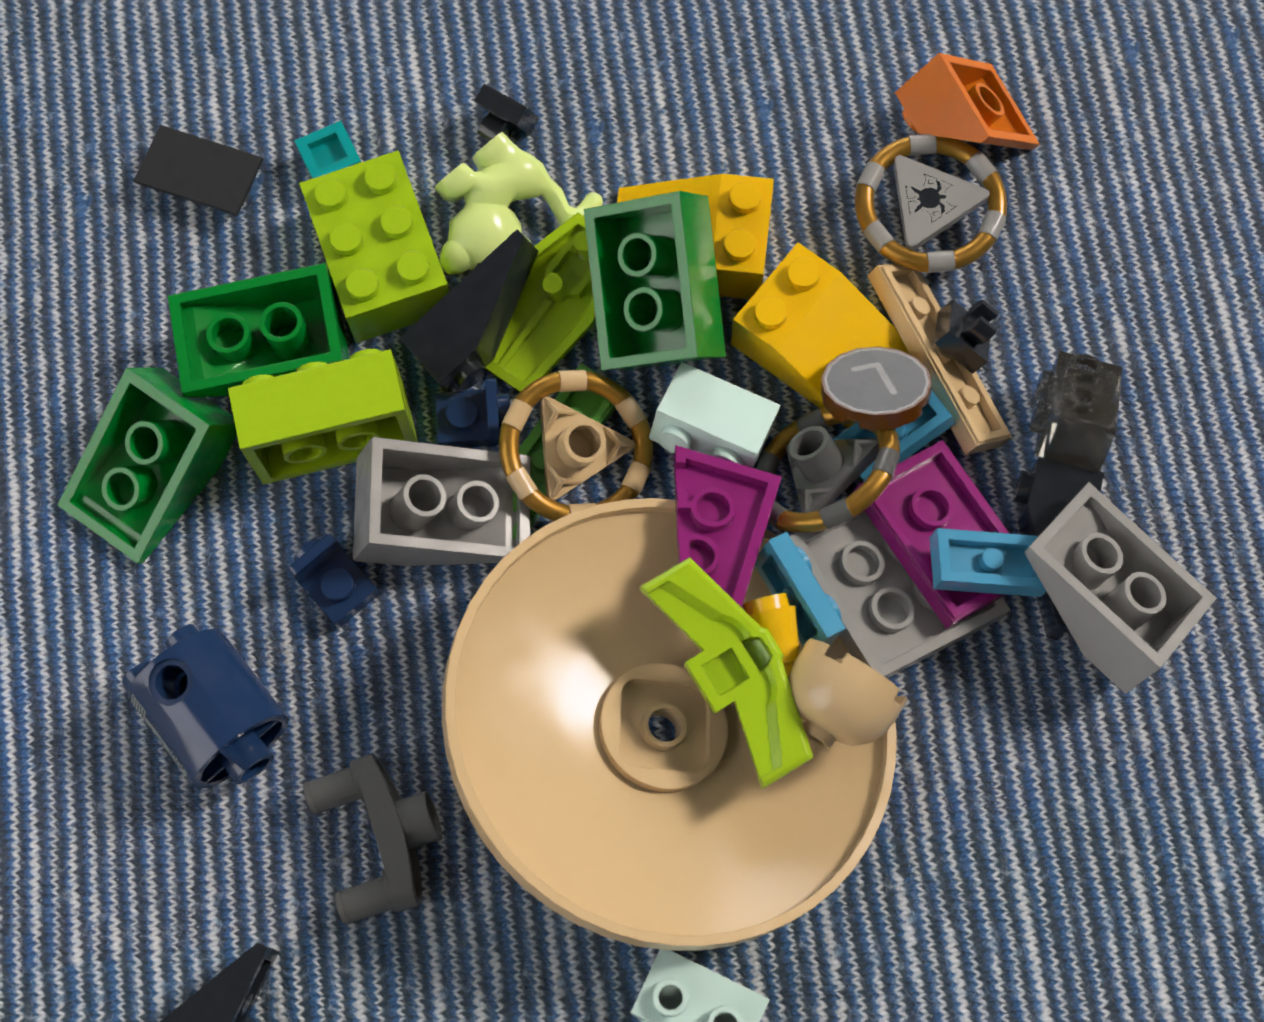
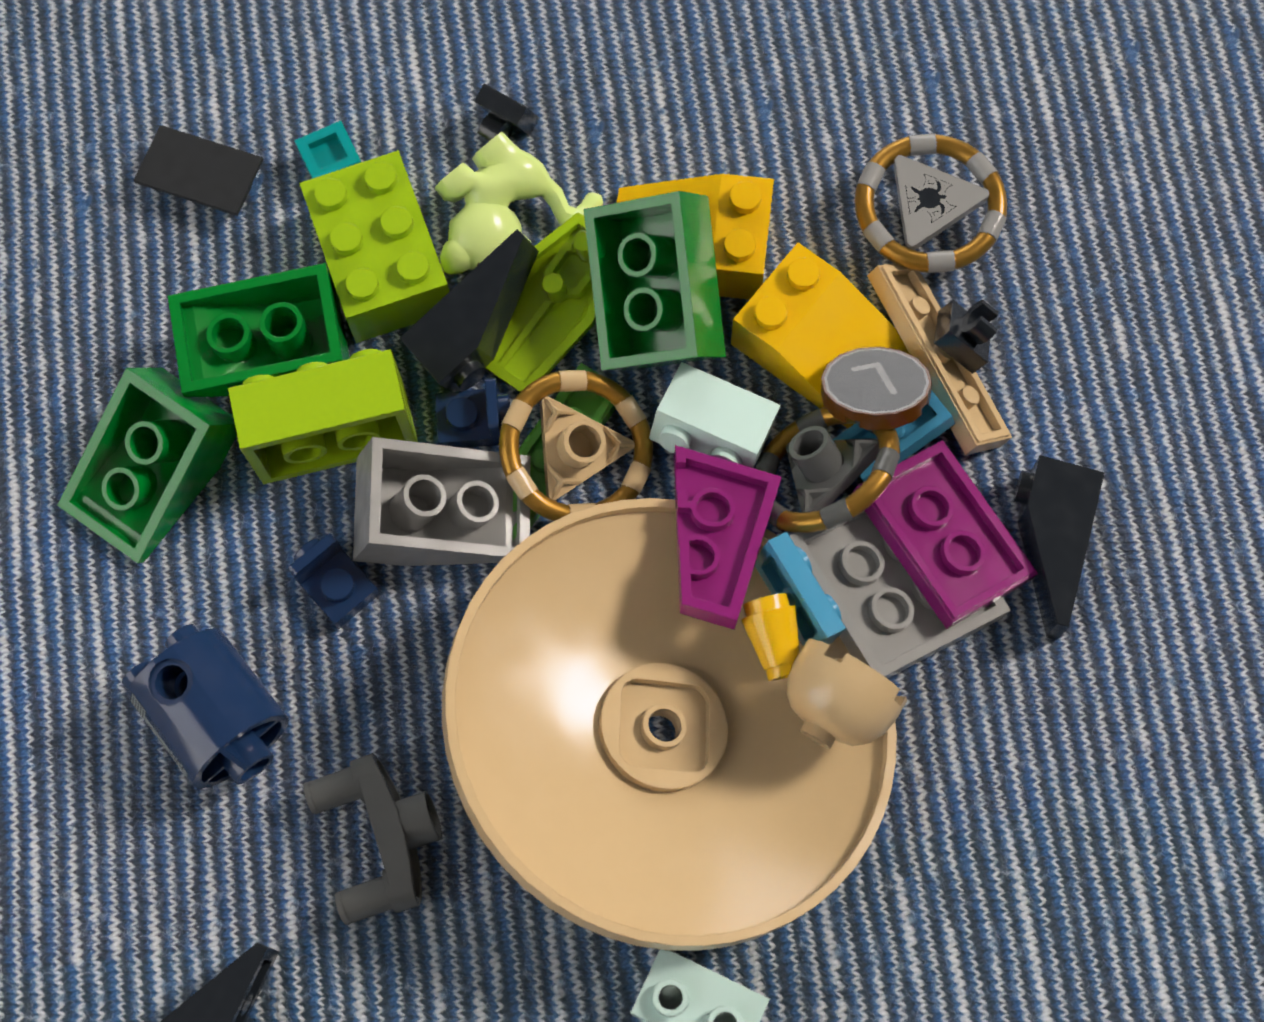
lime plate [639,557,814,790] -> none
orange slope [895,53,1040,151] -> none
dark azure plate [929,528,1047,597] -> none
light grey slope [1024,482,1217,694] -> none
clear smoke brick [1029,350,1122,473] -> none

